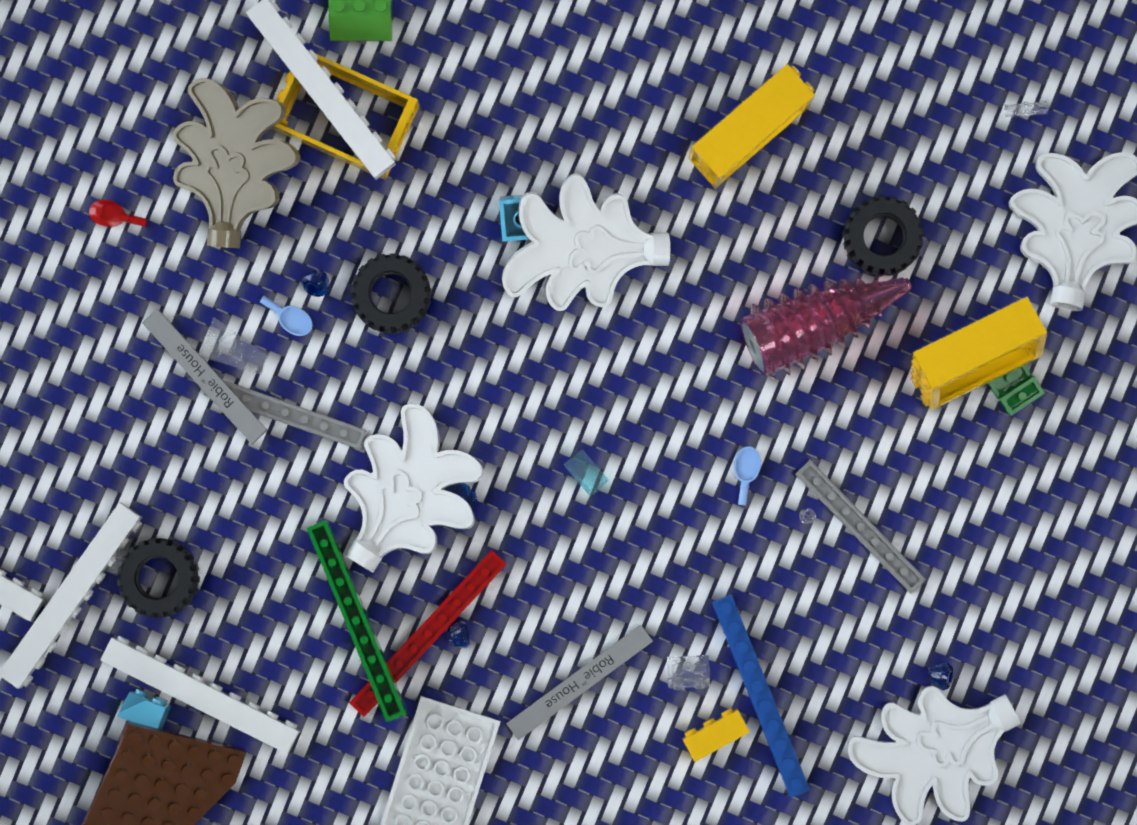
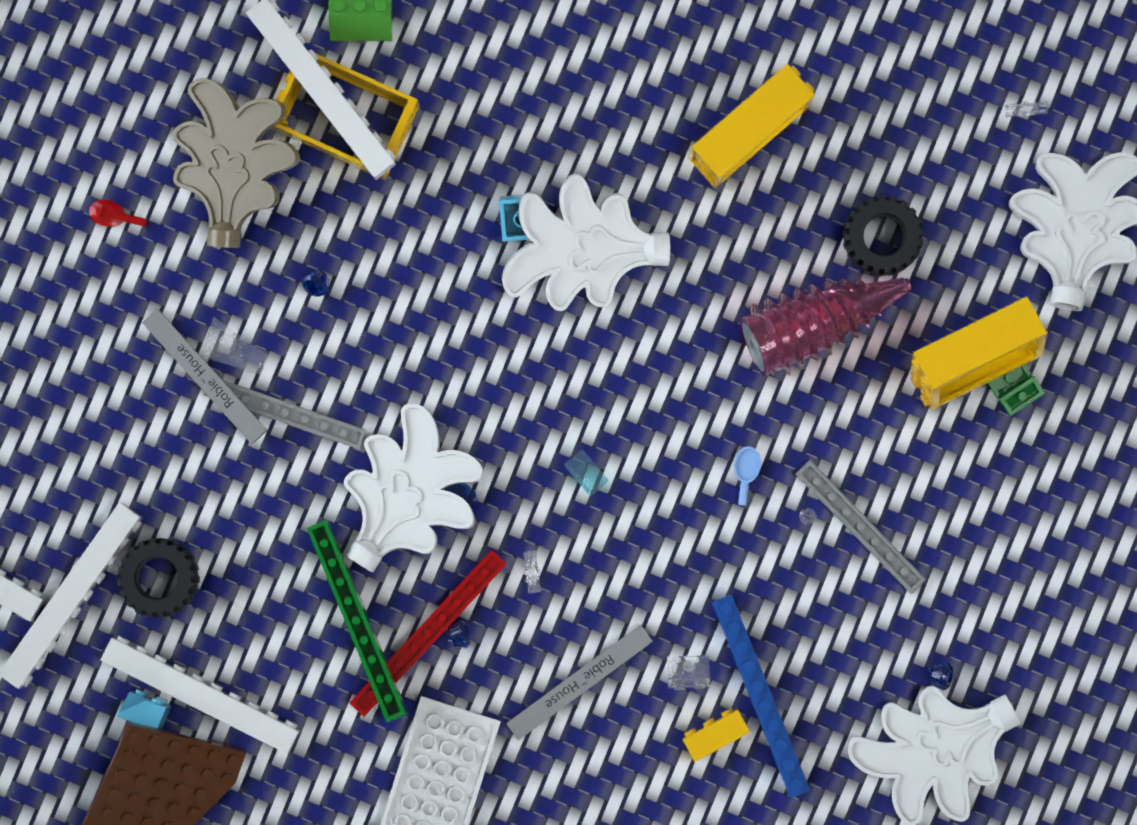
light blue piece [260,295,313,336] -> none
black tyre [351,253,431,334] -> none
none -> clear pin [523,551,541,593]

